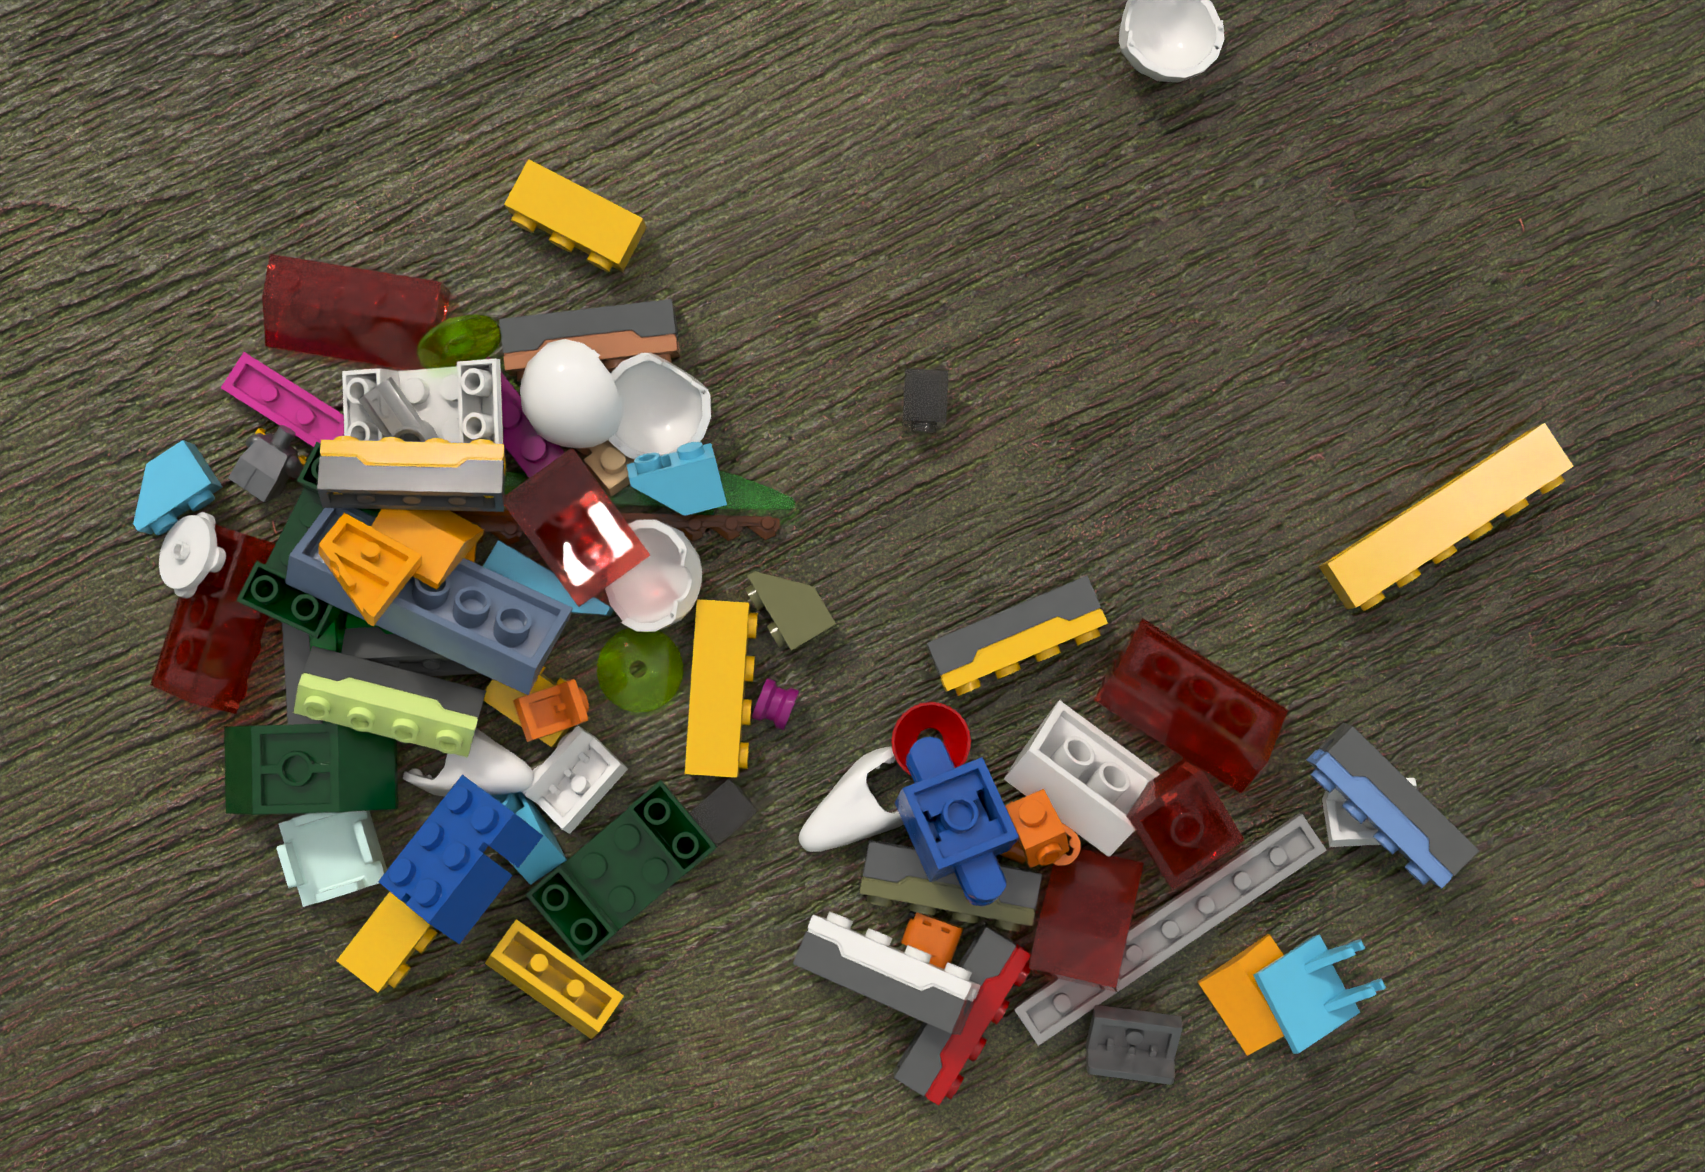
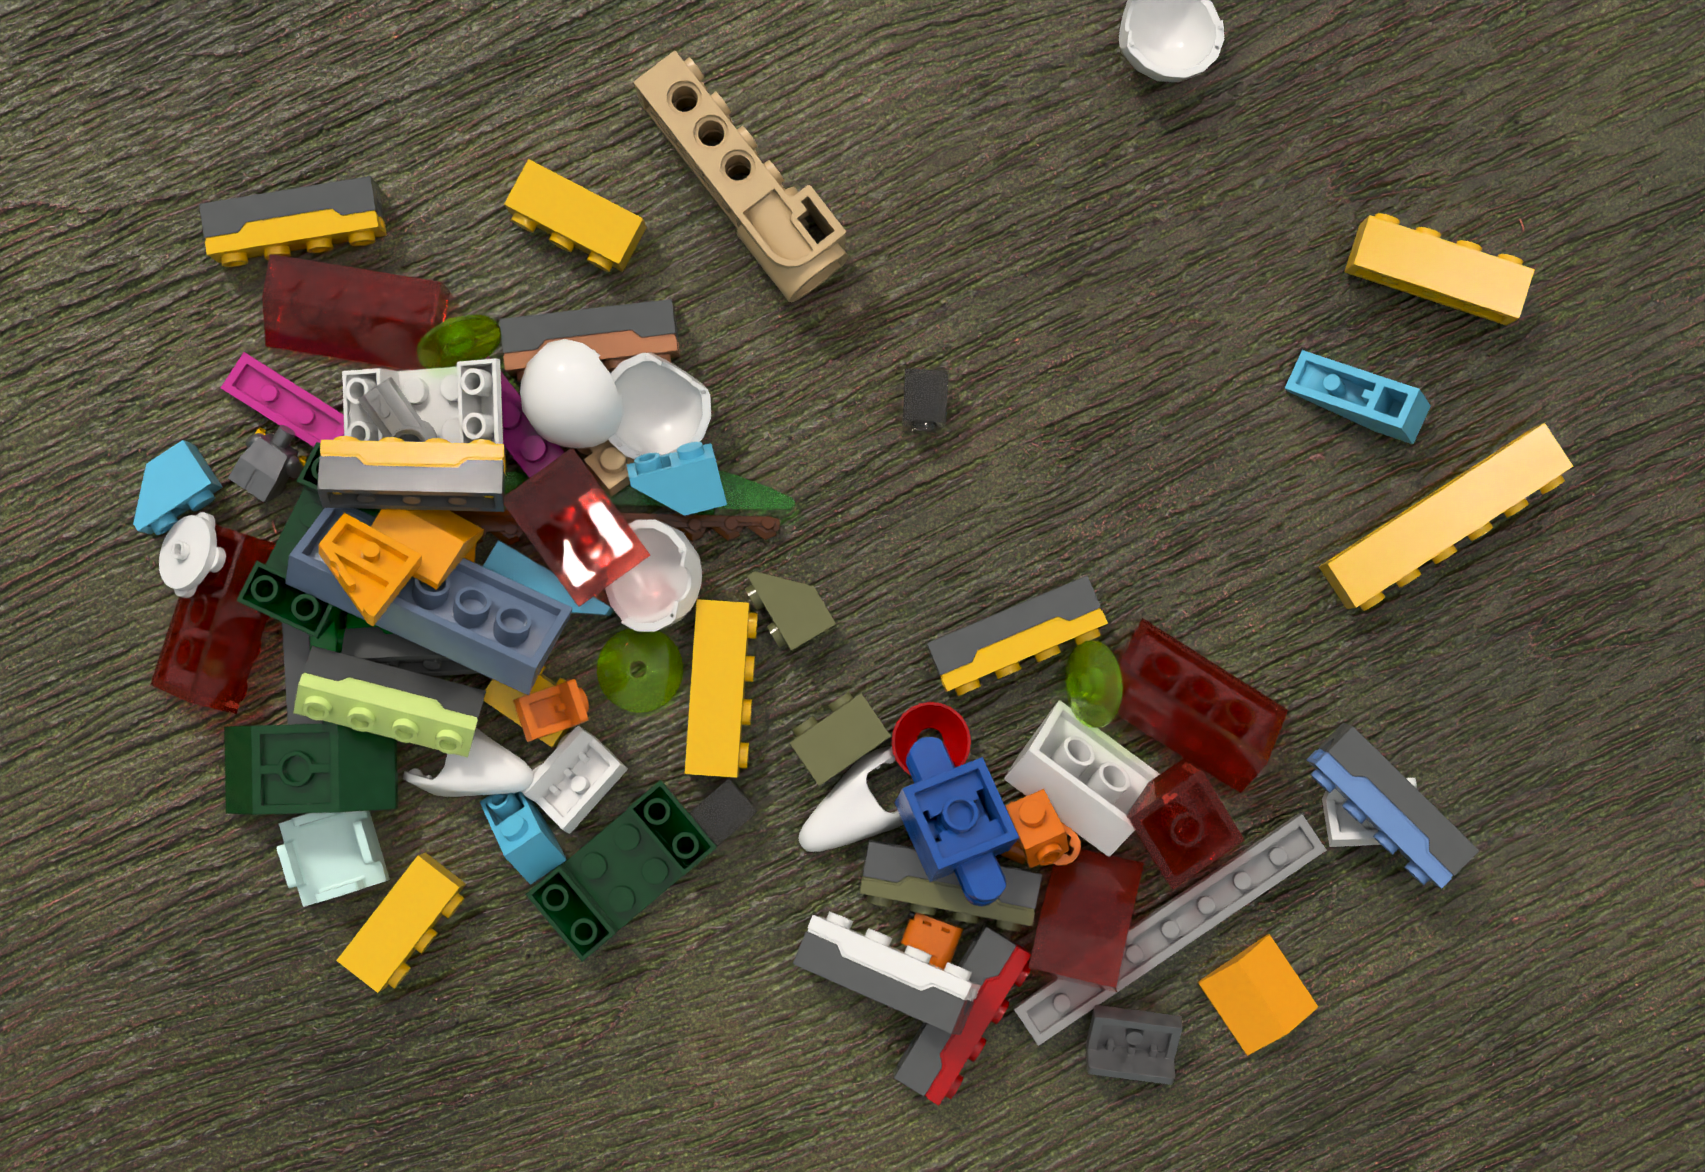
blue piece [378,774,543,944] -> none
yellow brick [485,919,624,1039] -> none
magenta wheel [752,678,799,730] -> none
medium azure plate [1253,934,1386,1054] -> none
none -> piece [199,176,387,267]
none -> tan brick [633,50,849,303]
none -> olive brick [790,691,891,786]
none -> clear neon green dish [1065,640,1123,728]
none -> medium azure slope [1285,350,1431,444]
none -> yellow brick [1344,213,1535,326]

